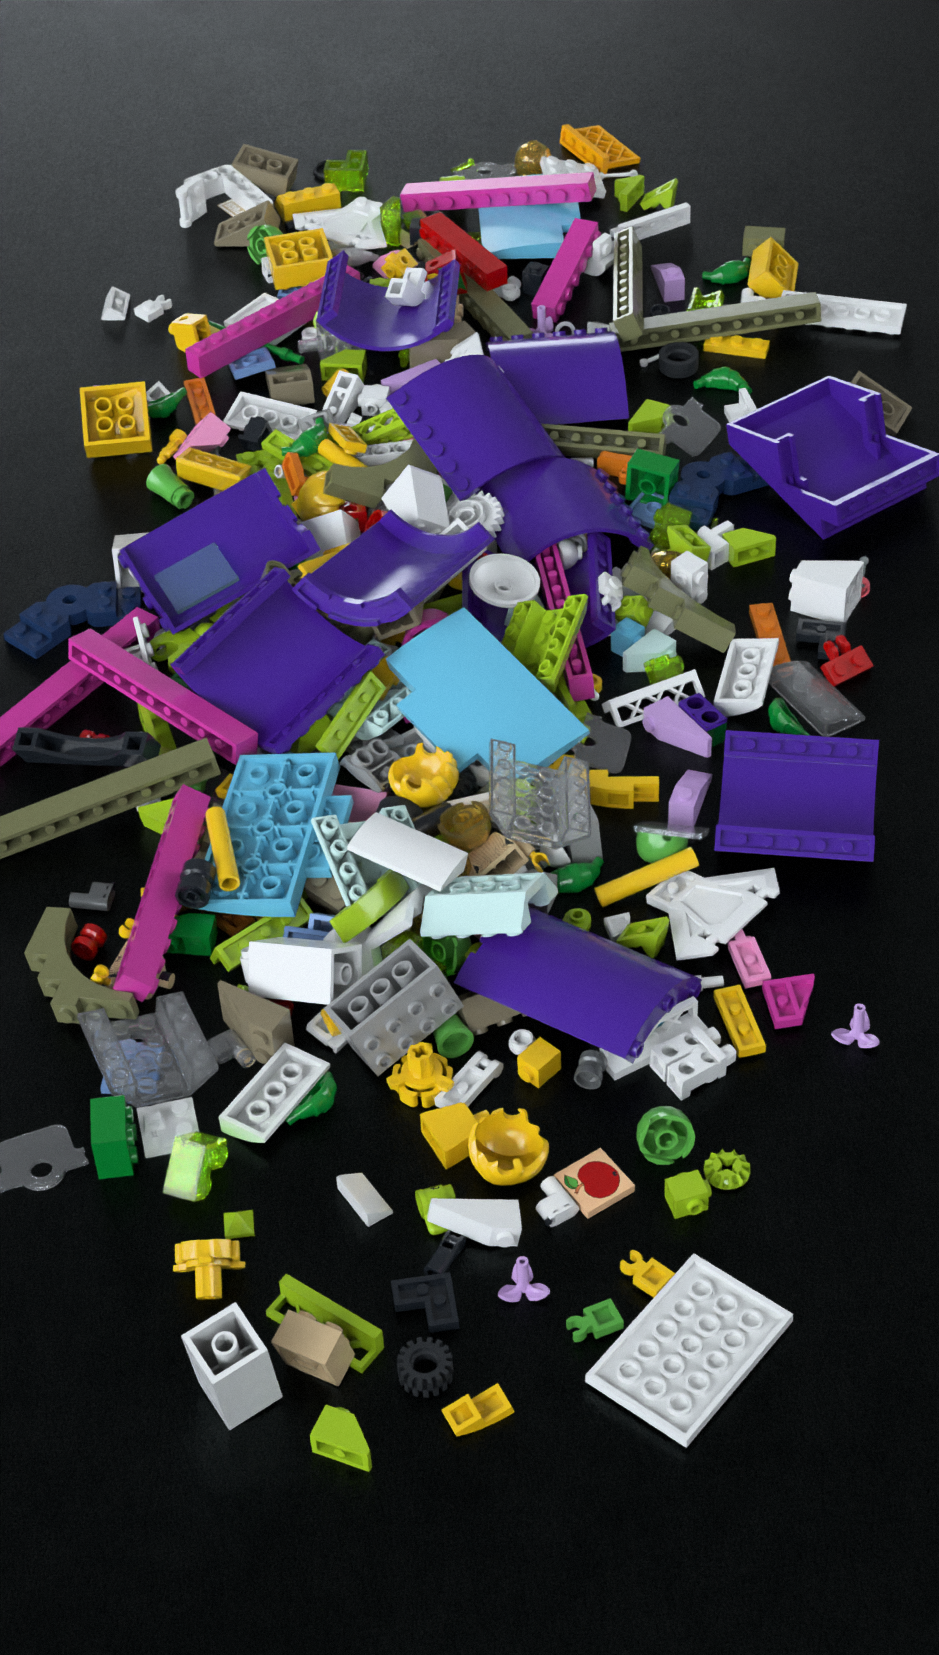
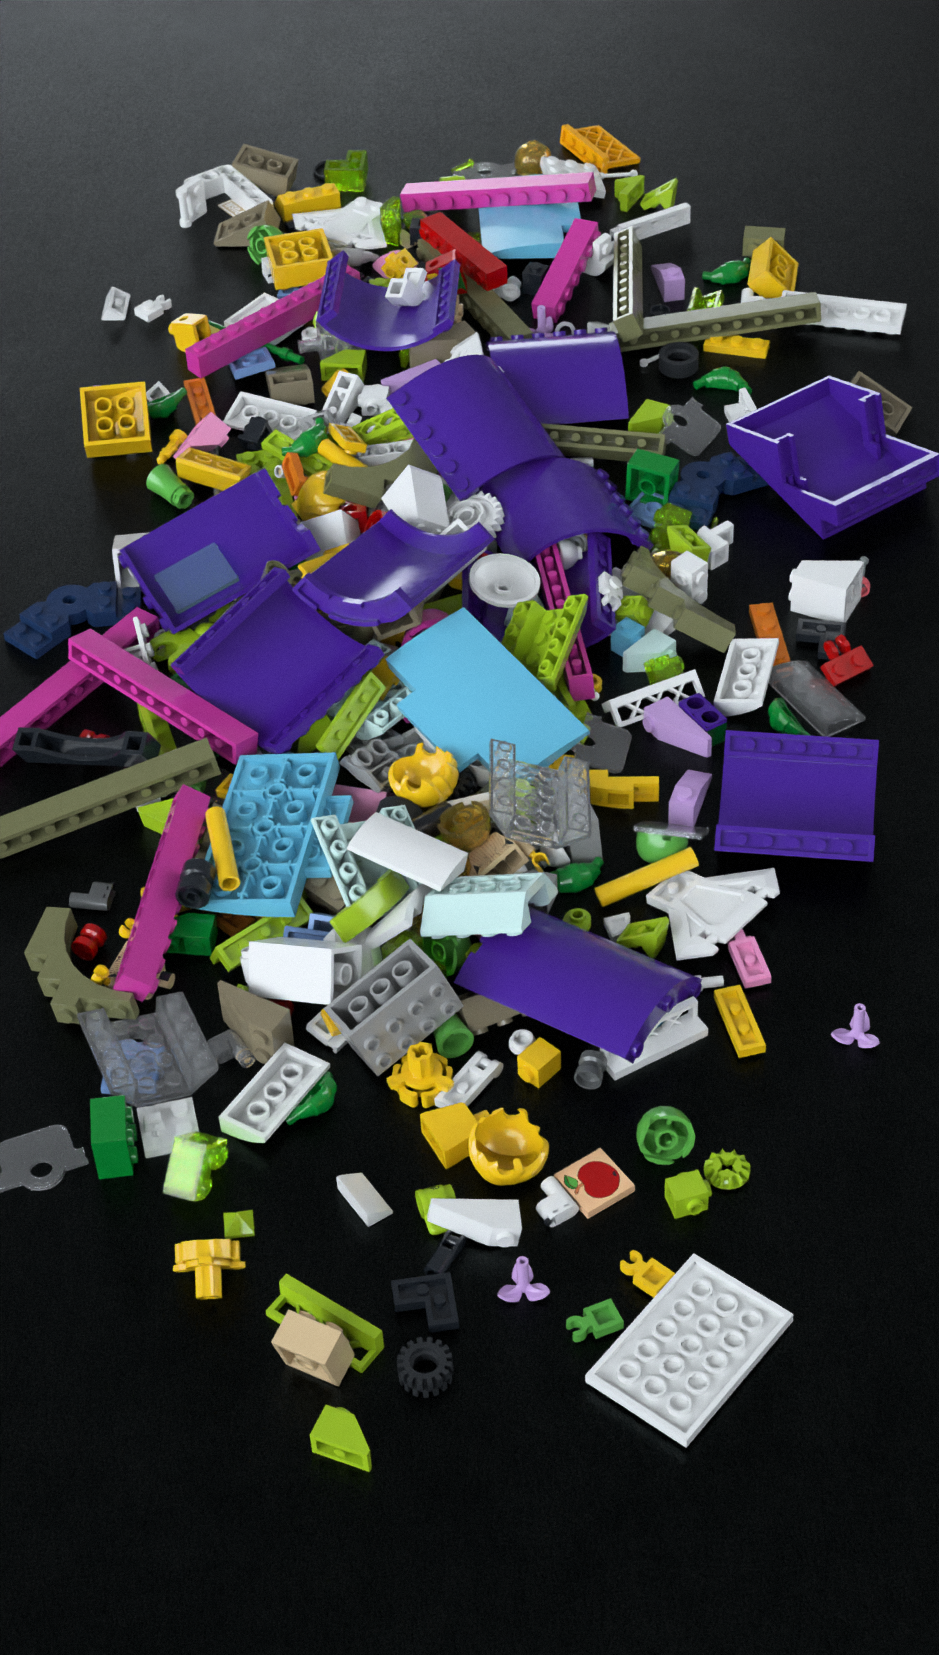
white brick [181,1302,282,1430] -> none
yellow slope [442,1383,515,1437] -> none
orange piece [597,451,632,485] -> none
white hips [650,1025,736,1101] -> none
lime slope [722,528,776,568] -> none
dark pink wing [762,974,815,1029] -> none

